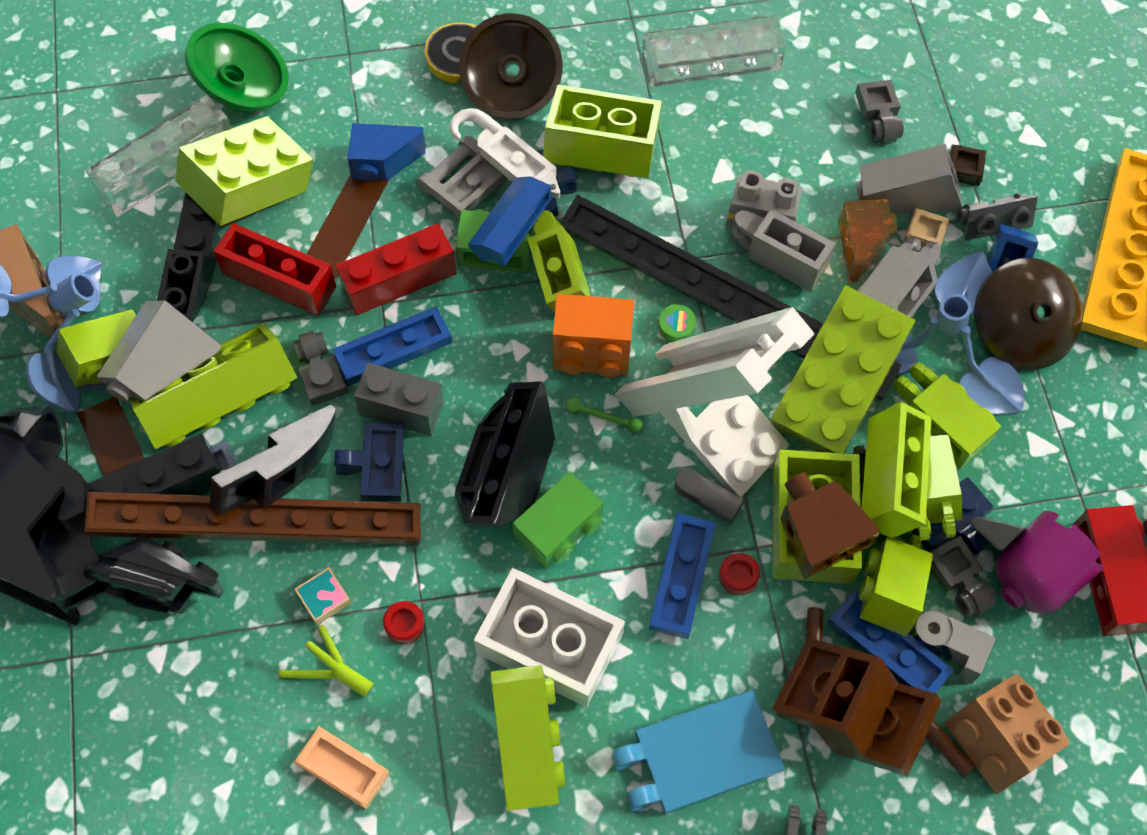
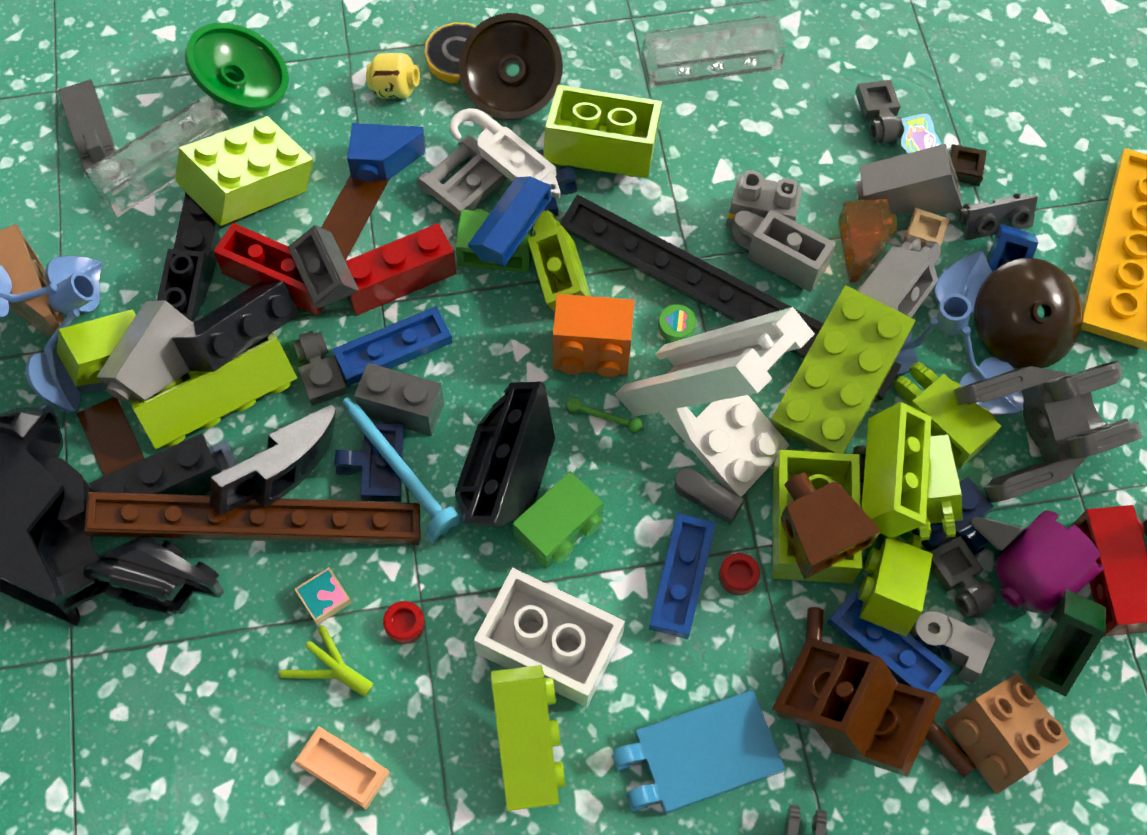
none -> dark grey hinge [58,79,122,178]
none -> black brick [172,281,300,372]
none -> dark grey slope [288,225,359,308]
none -> medium azure piece [342,397,460,543]
none -> light yellow head [366,53,420,99]
none -> sticker [901,113,942,153]
none -> dark grey piece [953,361,1143,503]
none -> dark green brick [1026,589,1106,697]

